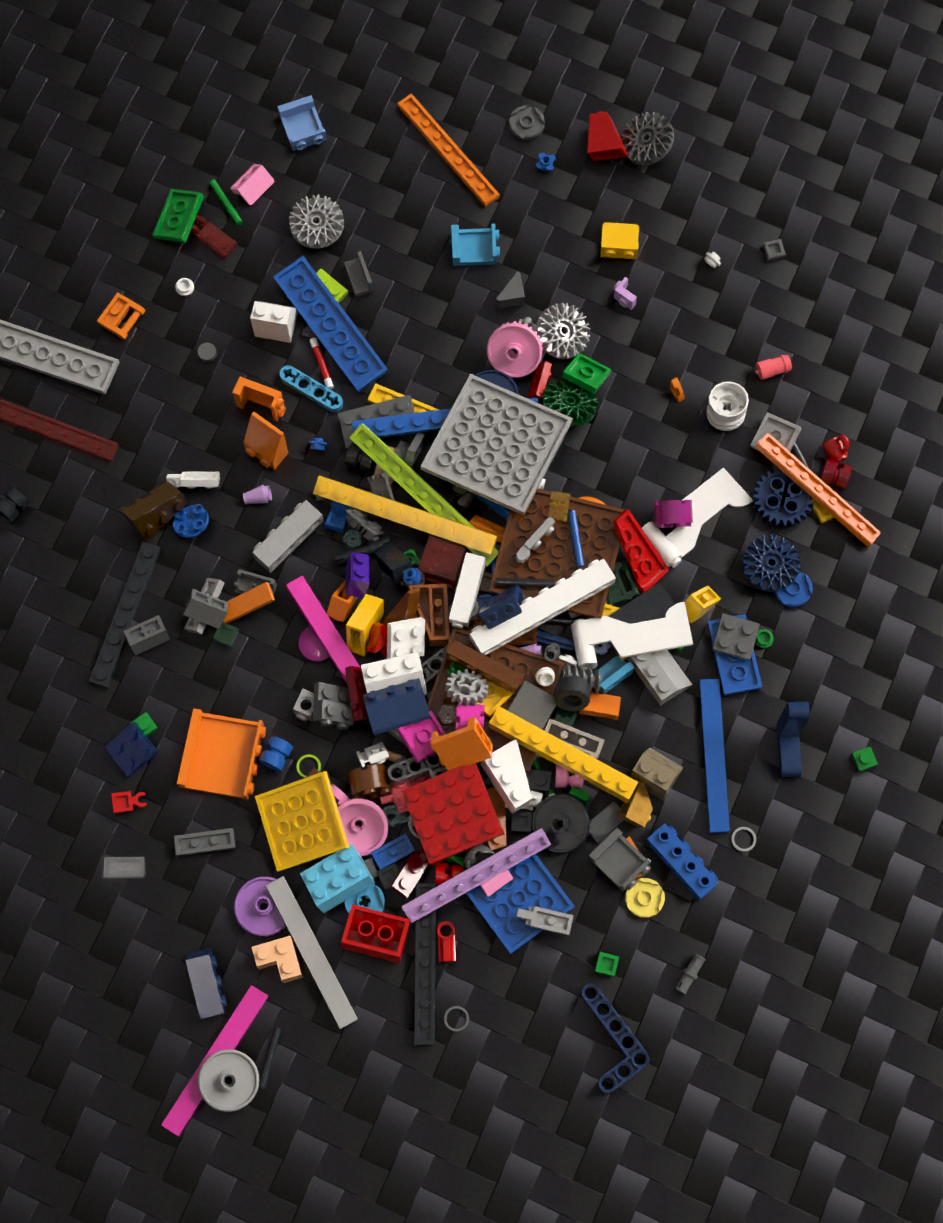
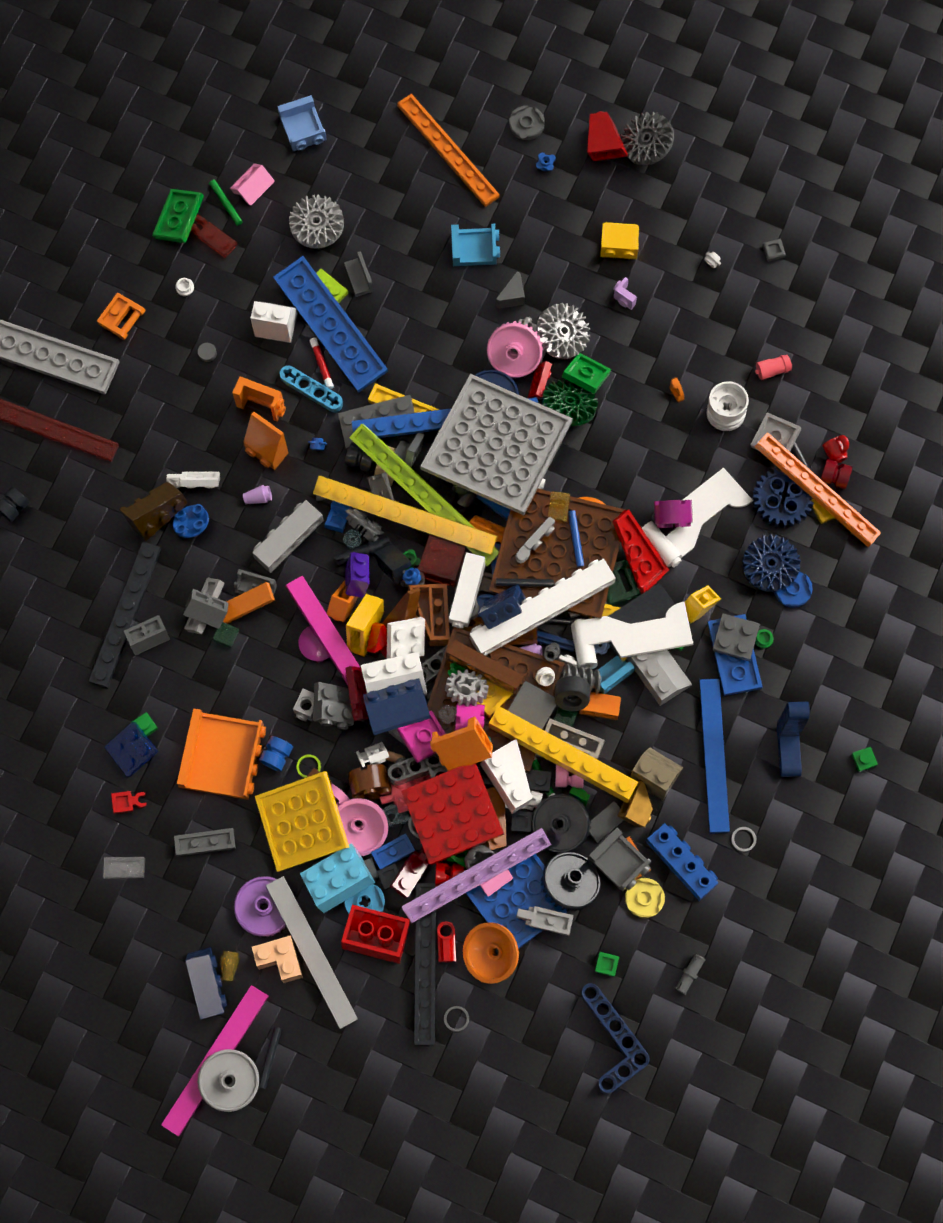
none -> clear yellow cone [221,951,240,981]
none -> orange dish [463,922,519,984]
none -> wheel [541,852,601,912]

